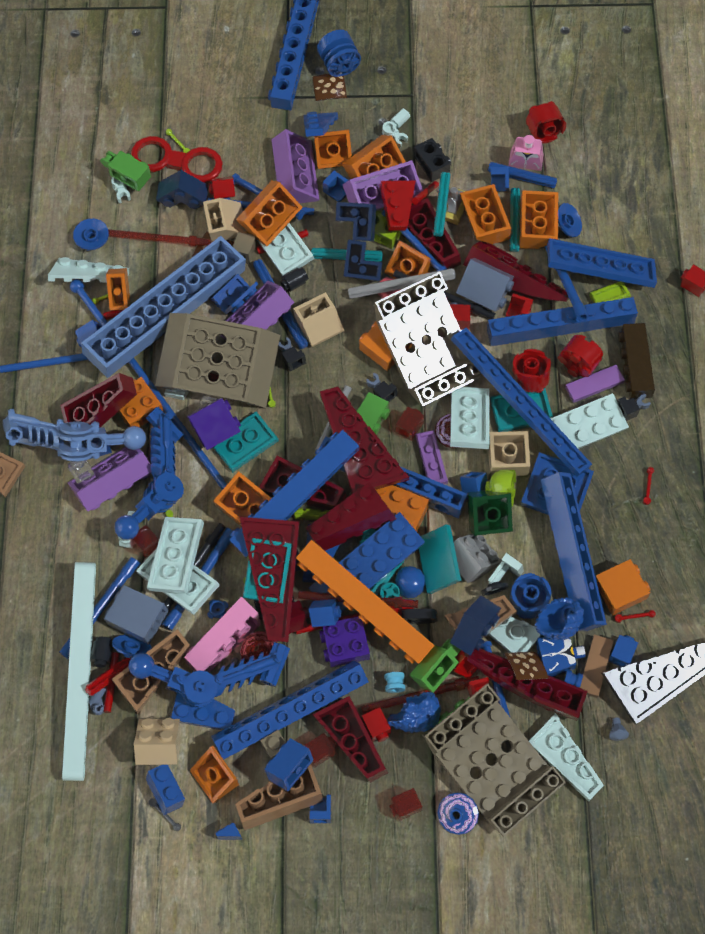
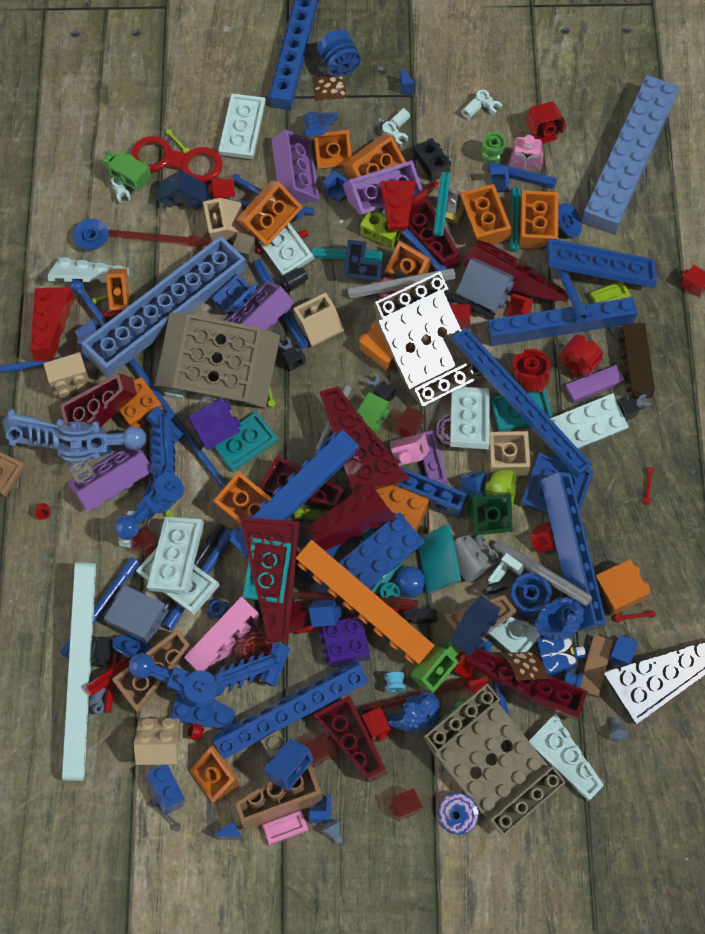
dark blue brick [336,202,376,241] -> none
none -> red wedge [30,287,75,362]
none -> red hinge [35,503,50,520]
none -> tan brick [43,352,92,399]
none -> red hinge [188,723,204,740]
none -> light aqua plate [218,94,266,159]
none -> bright pink tile [262,810,309,846]
none -> sand blue rock [322,820,343,845]
none -> bright pink torso [390,433,430,466]
none -> blue slope [400,69,415,94]
none -> light aqua bar [461,90,502,119]
none -> bright green wheel [481,132,506,165]
none -> light grey axle [493,540,592,606]
none -> red panel [529,522,555,553]
none -> medium blue brick [582,75,680,235]

